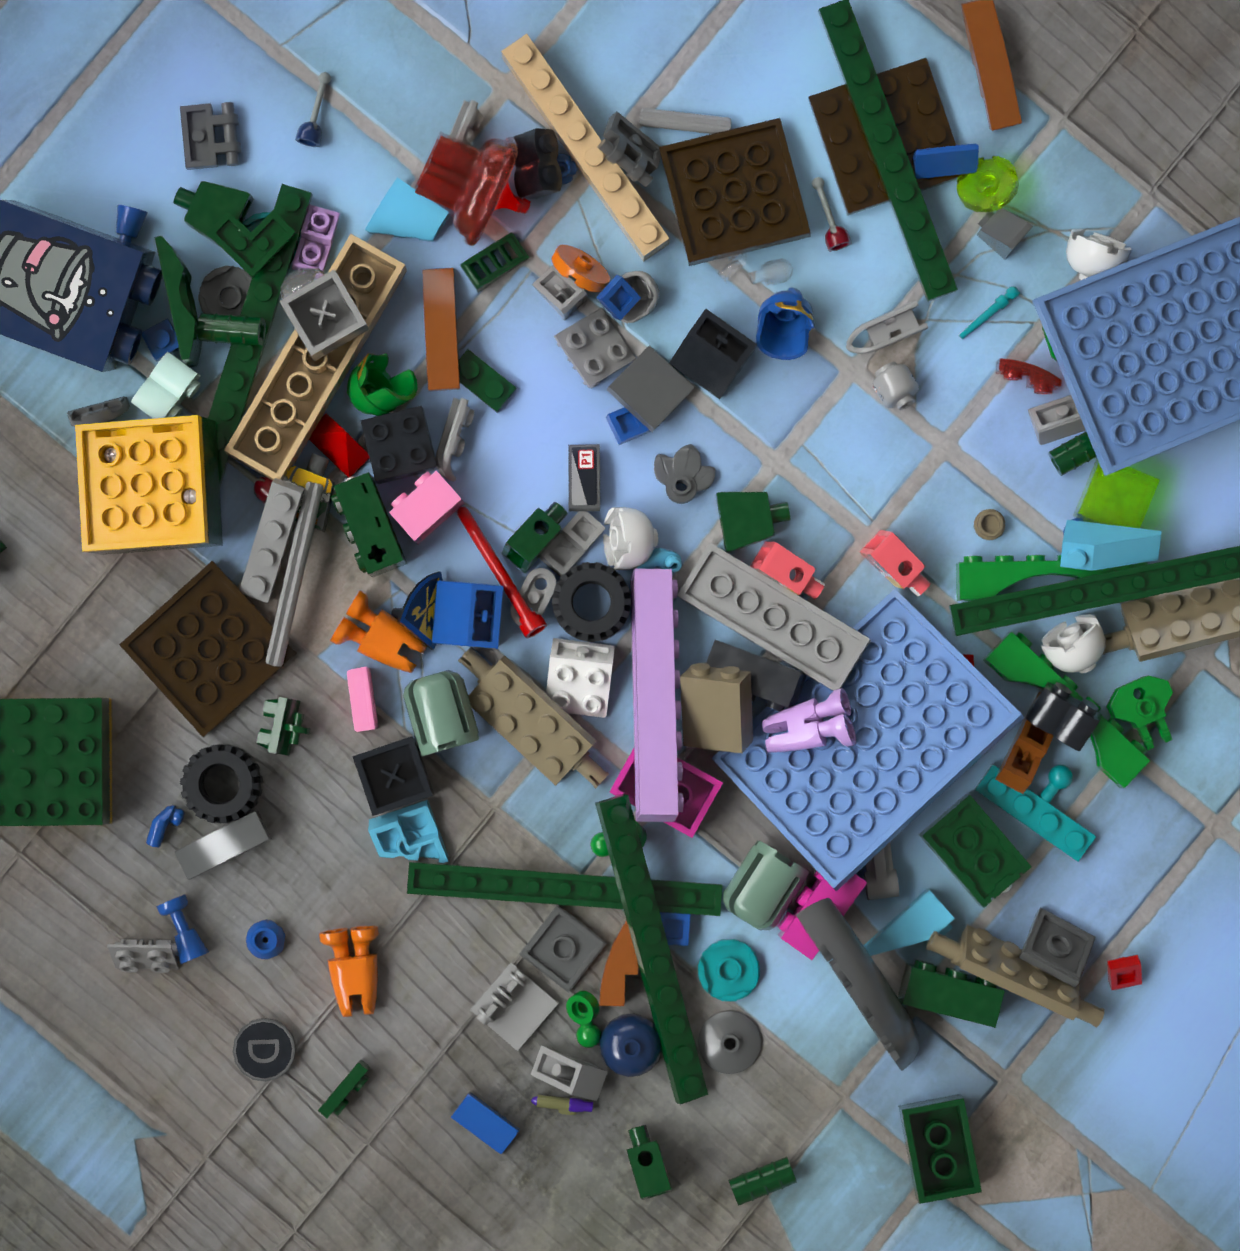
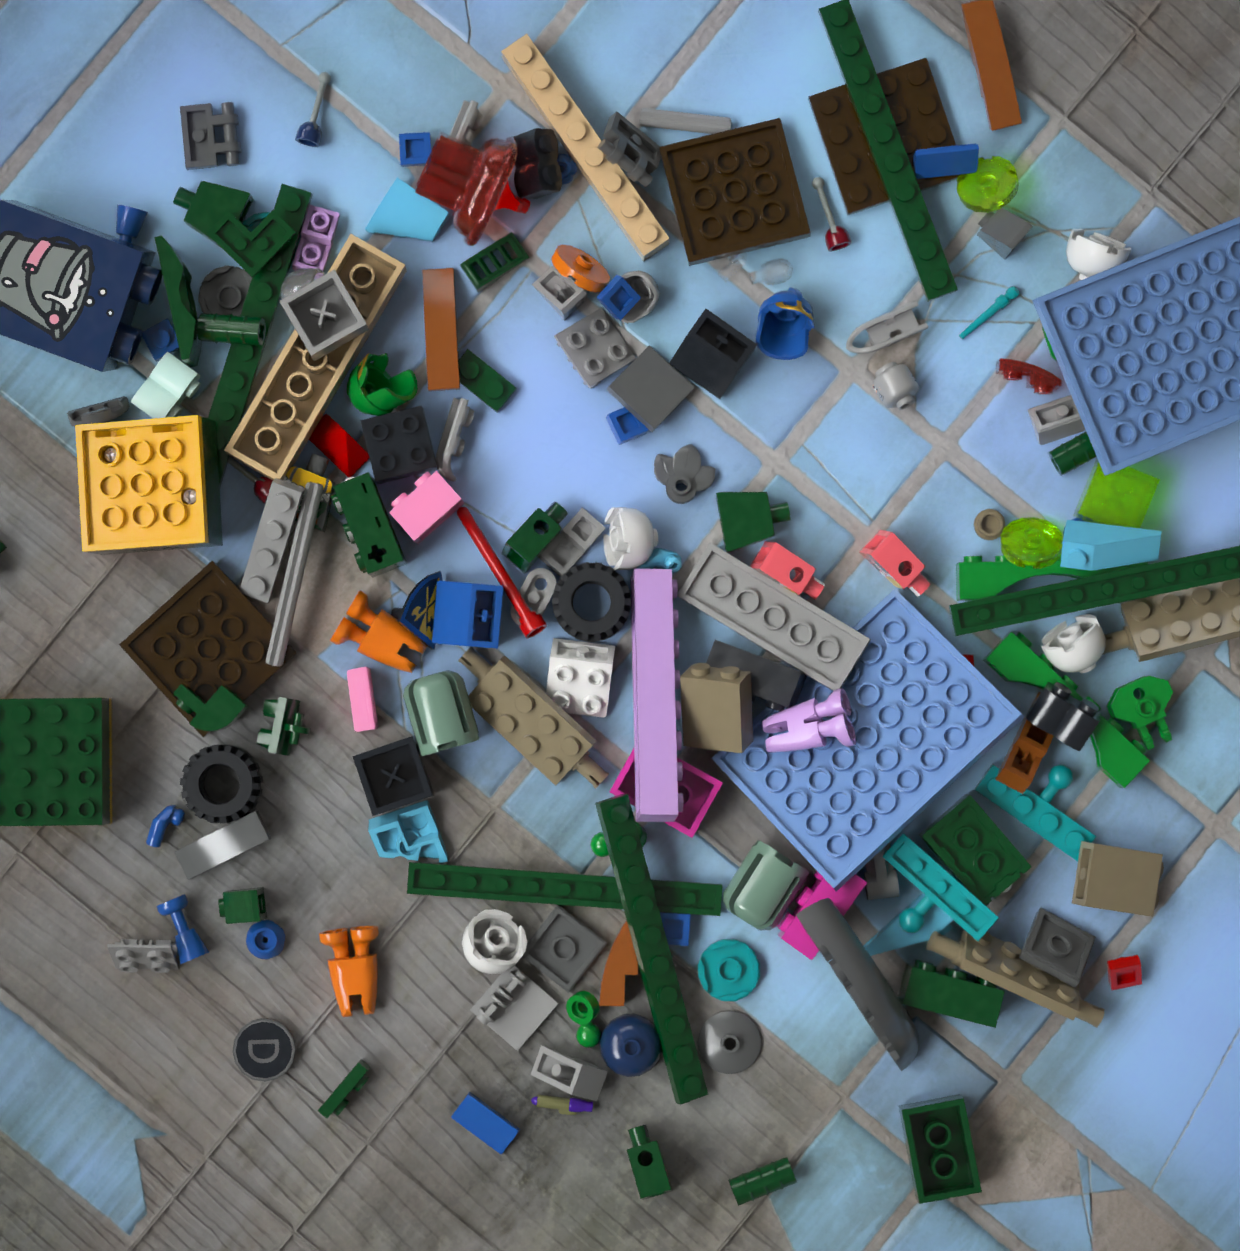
slope [568,444,600,511] -> none
none -> dark green brick [173,684,249,731]
none -> dark green slope [218,887,267,924]
none -> blue plate [399,132,432,167]
none -> white cylinder [462,909,527,974]
none -> teal plate [883,833,999,942]
none -> clear neon green plate [1000,517,1063,569]
none -> dark tan brick [1072,841,1164,917]

